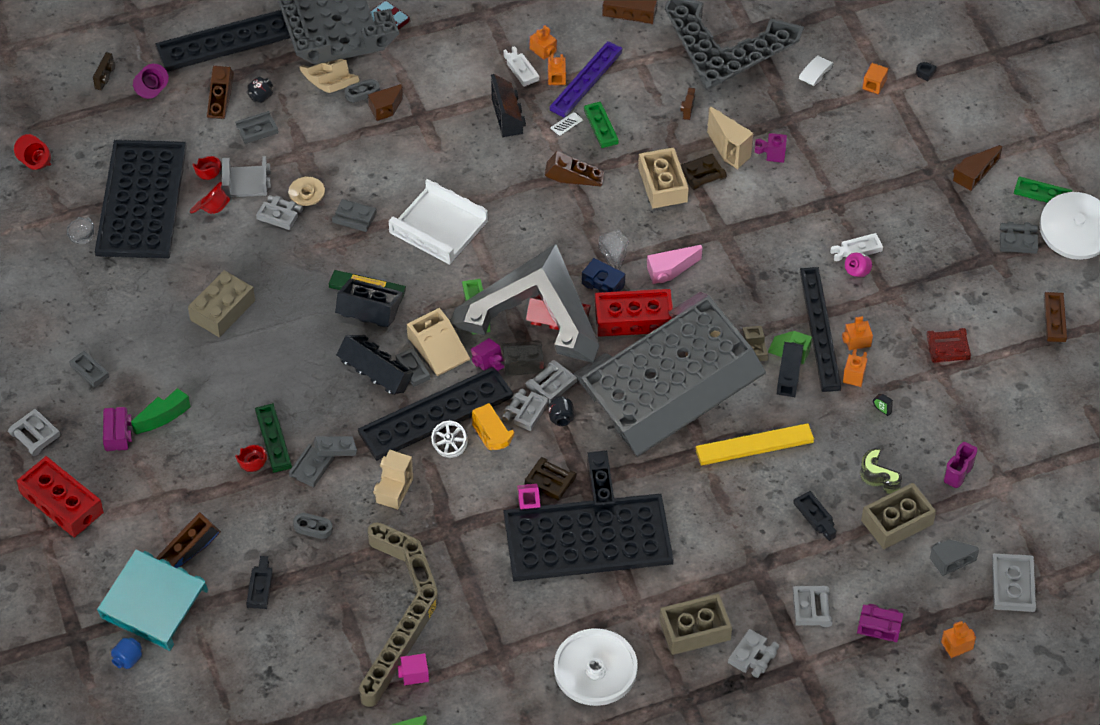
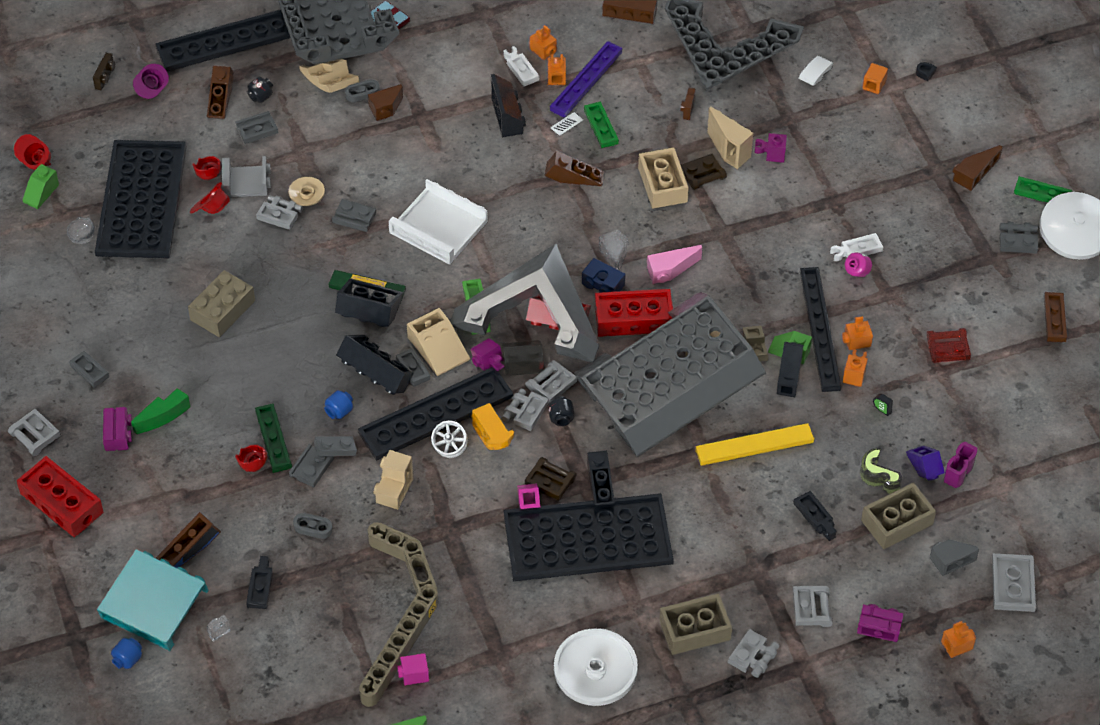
none -> bright green slope [23,164,59,209]
none -> clear plate [207,615,230,642]
none -> blue head [324,390,353,419]
none -> dark purple slope [906,445,945,480]

